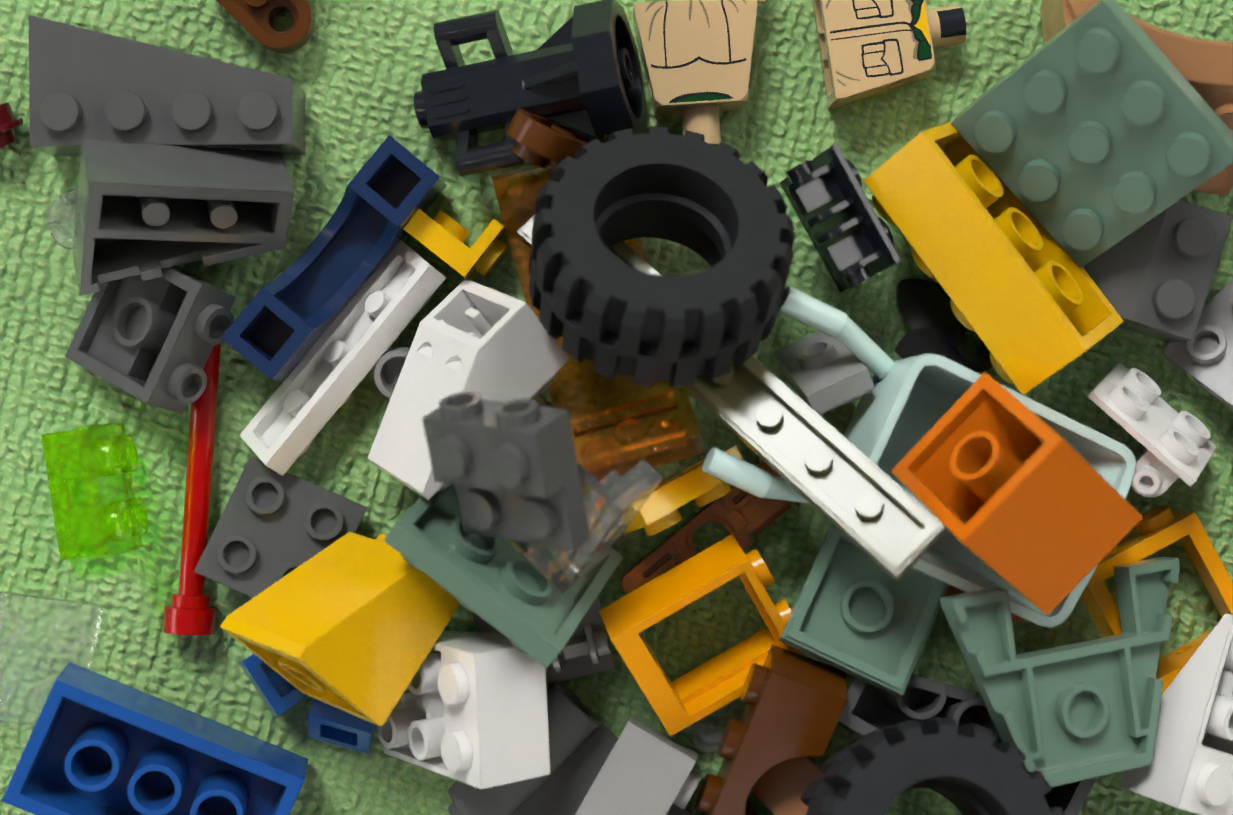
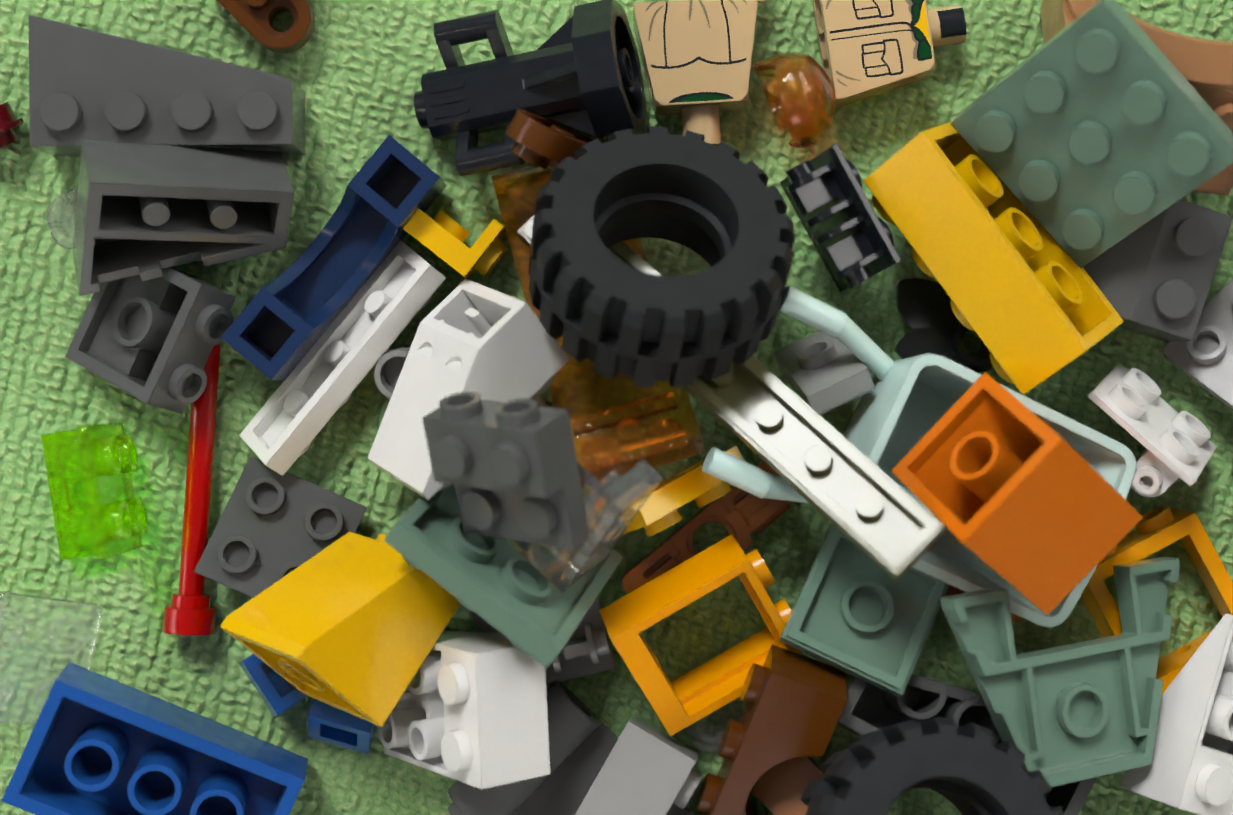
none -> clear orange hair [753,52,836,148]

